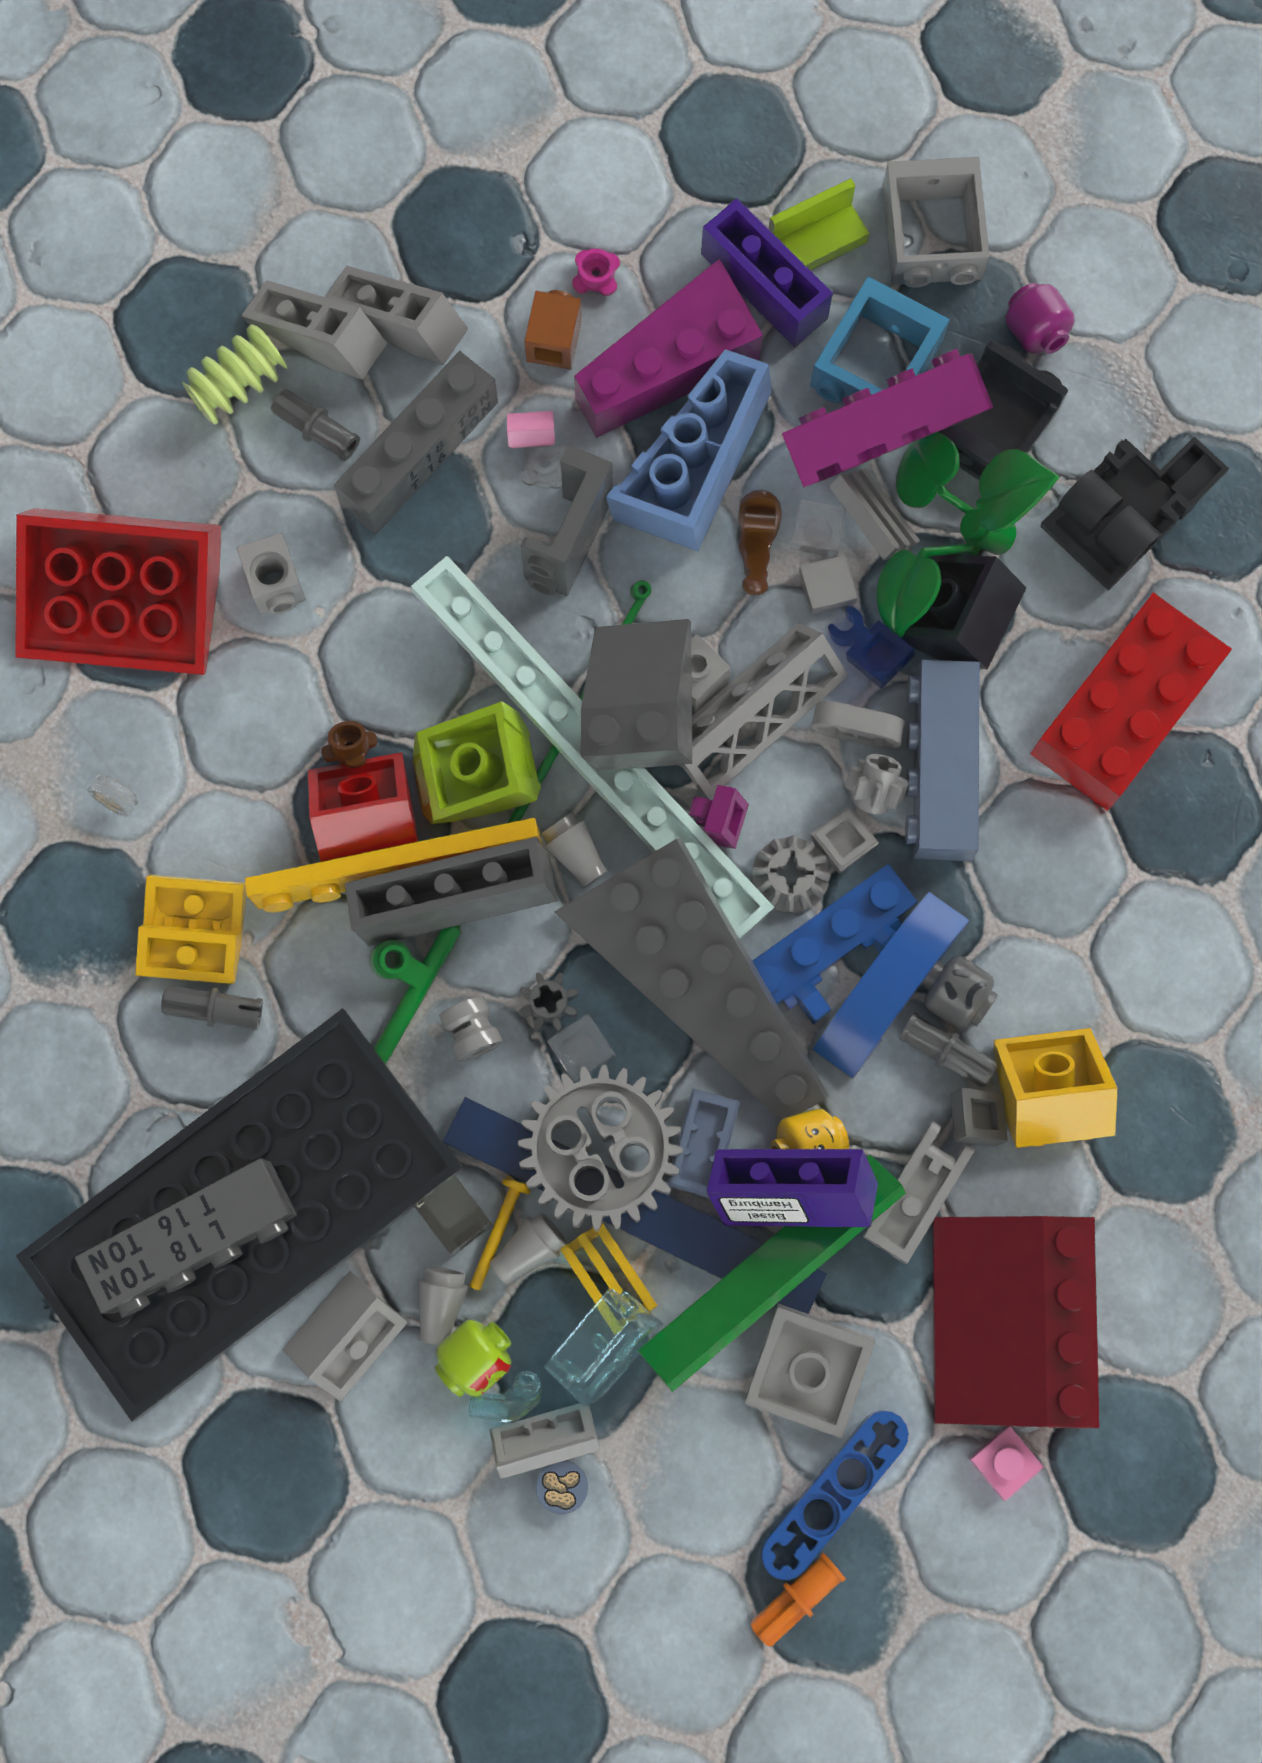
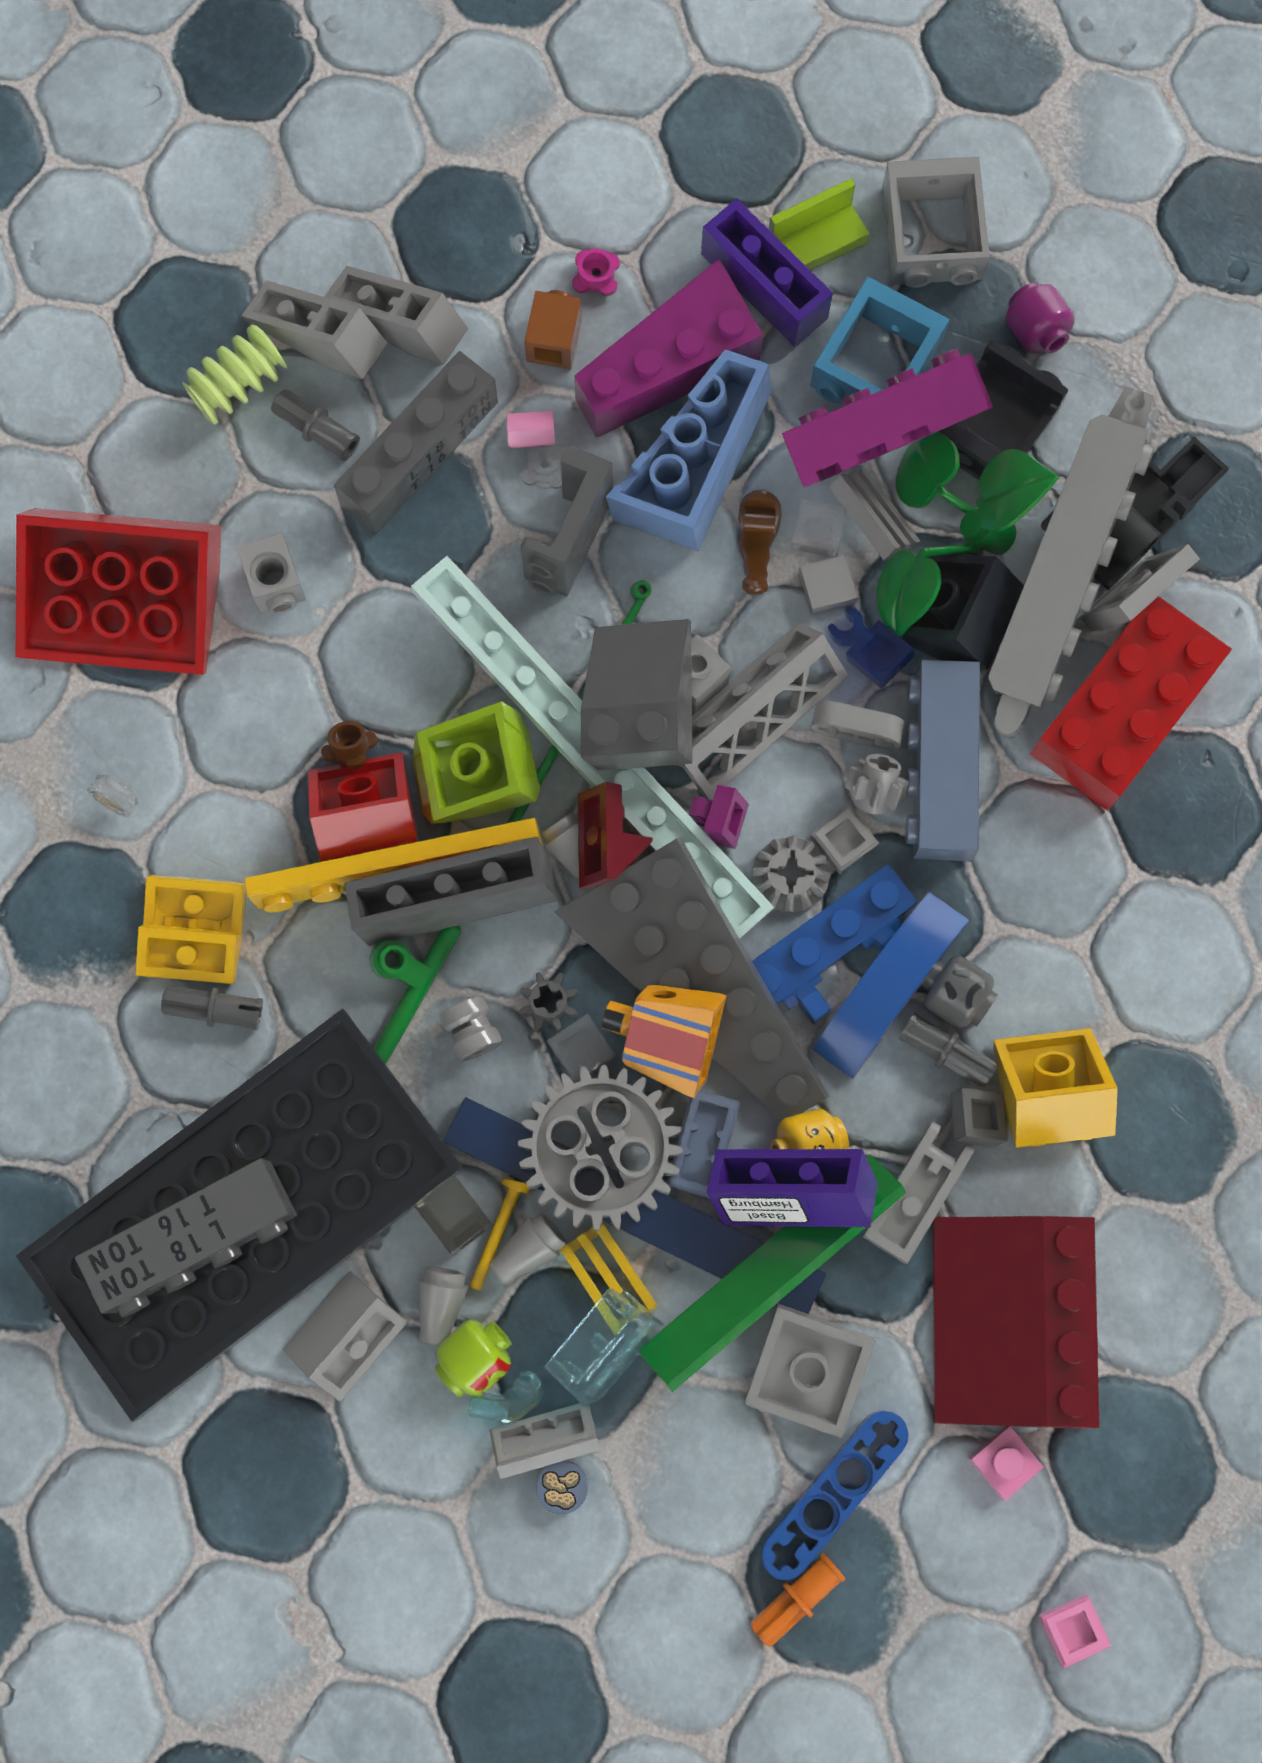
none -> dark red slope [578,782,653,890]
none -> torso [602,985,727,1098]
none -> light grey hinge [988,386,1154,739]
none -> bright pink tile [1038,1594,1111,1668]
none -> light grey tile [1080,544,1200,632]

